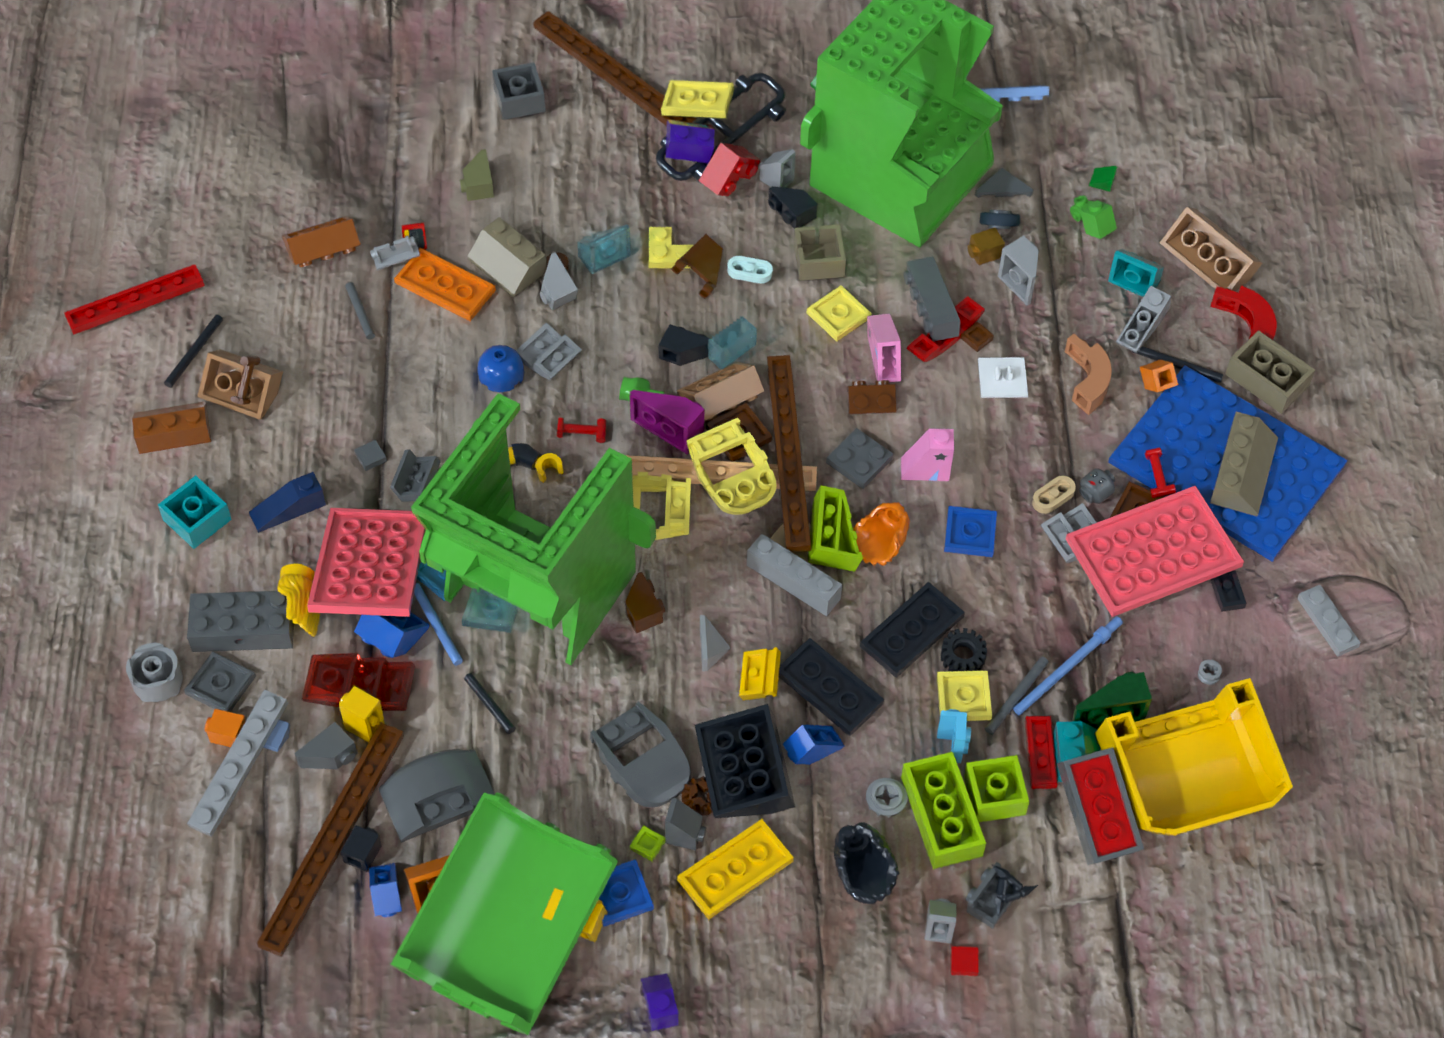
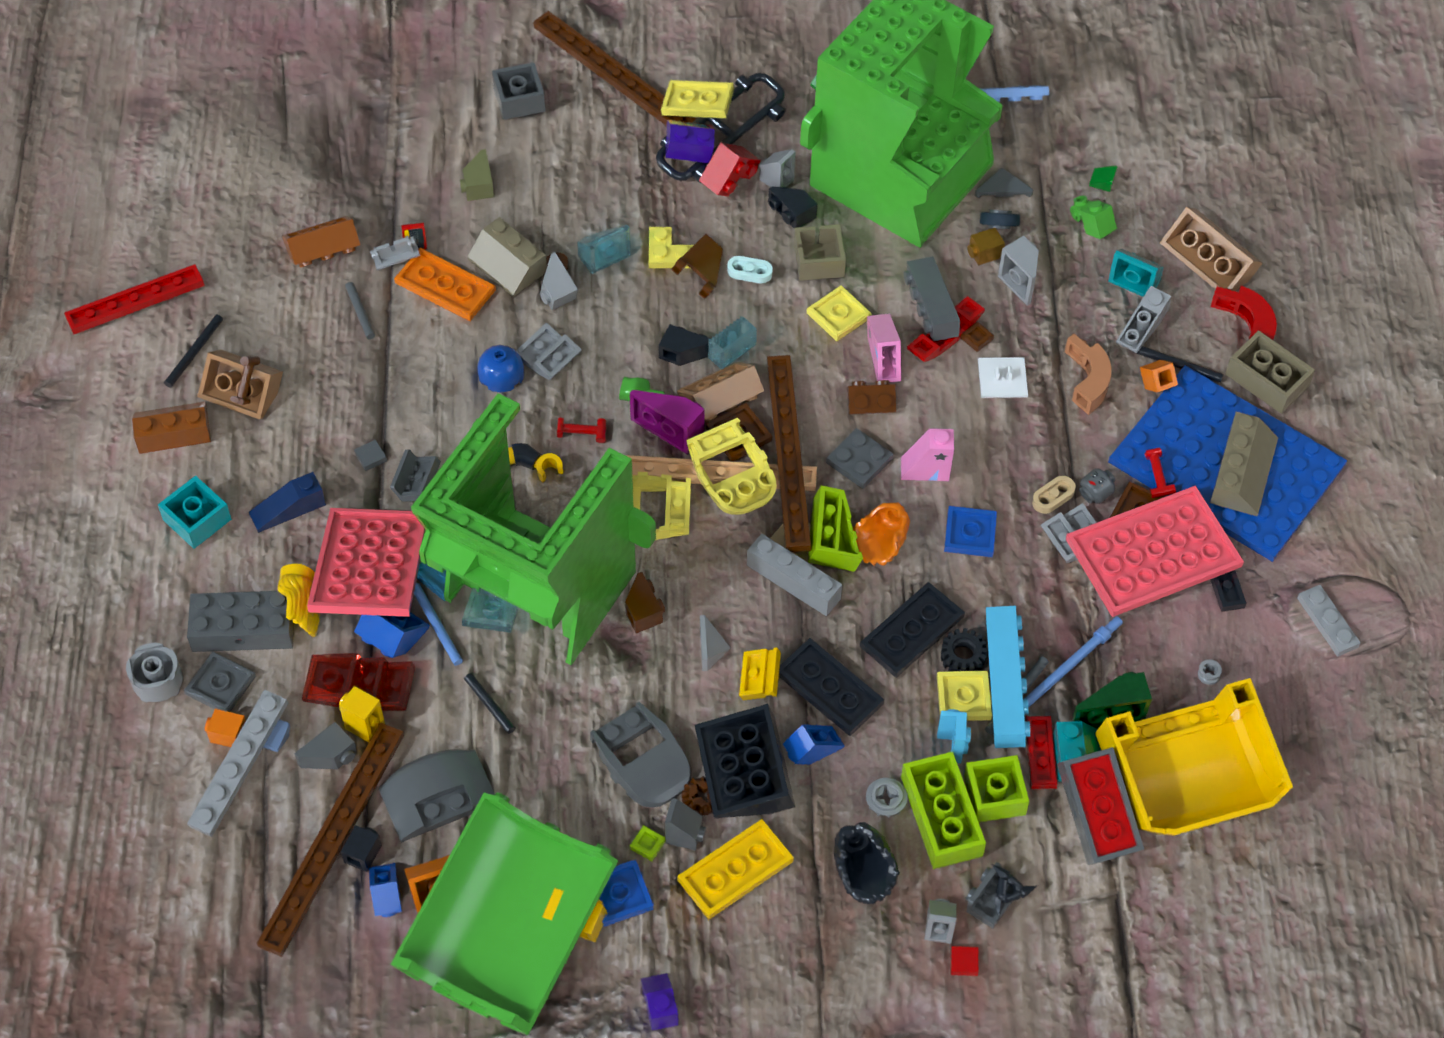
none -> medium azure brick [986,606,1030,748]

